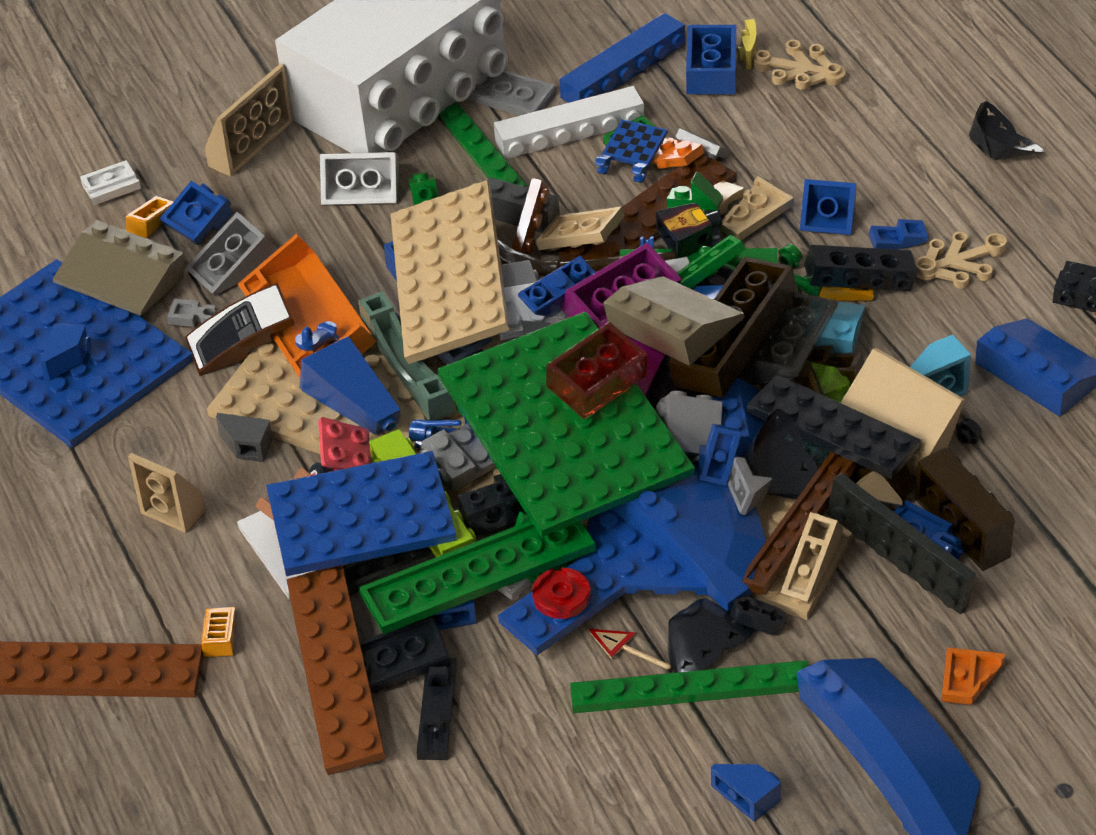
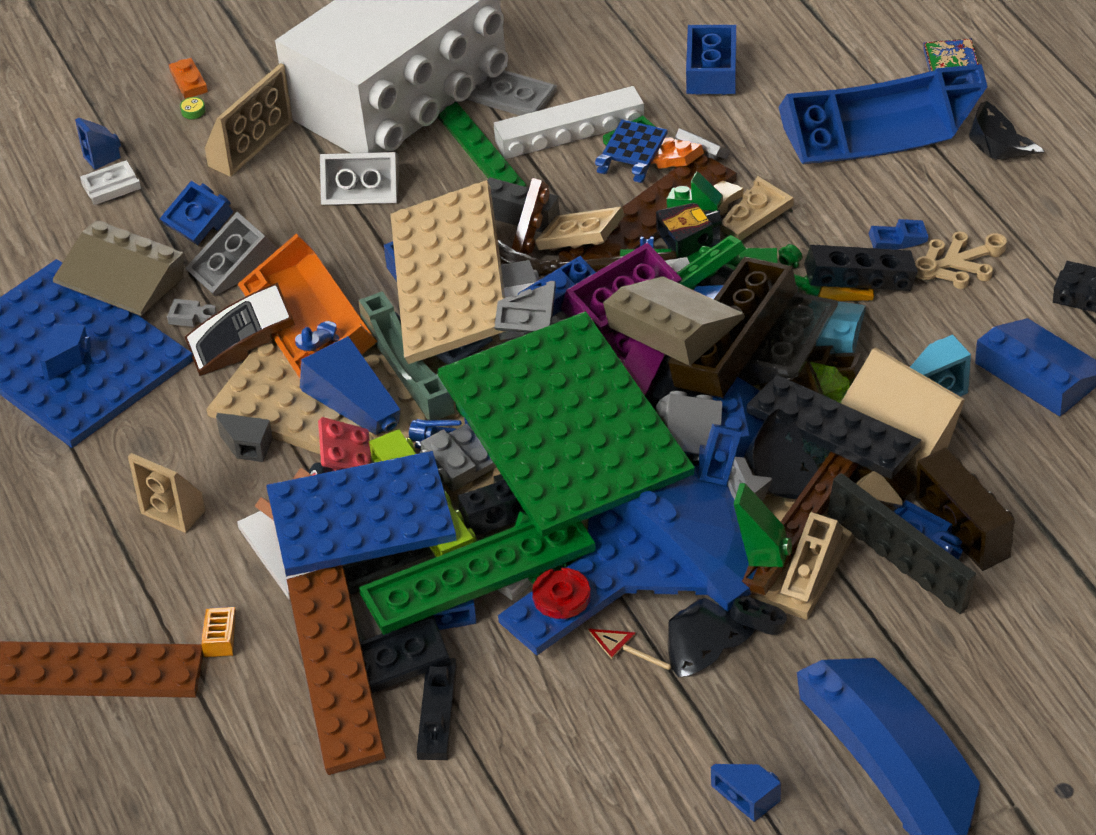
light orange slope [126,196,173,238] -> none
green bracket [408,172,438,205] -> none
clear red brick [546,322,648,419] -> none
blue brick [559,13,685,103] -> none
green plate [570,660,808,714] -> none
light yellow slope [737,19,756,70] -> none
tan plant [753,40,845,90] -> none
blue slope [800,179,856,235] -> none
orange wing [941,647,1005,705] -> none
black plate [956,418,982,444] -> none
none -> blue slope [75,118,121,170]
none -> orange plate [169,58,208,99]
none -> tile [180,97,205,119]
none -> light grey wing [494,281,556,333]
none -> green slope [734,483,792,567]
none -> blue slope [779,64,988,164]
none -> tile [923,38,979,72]

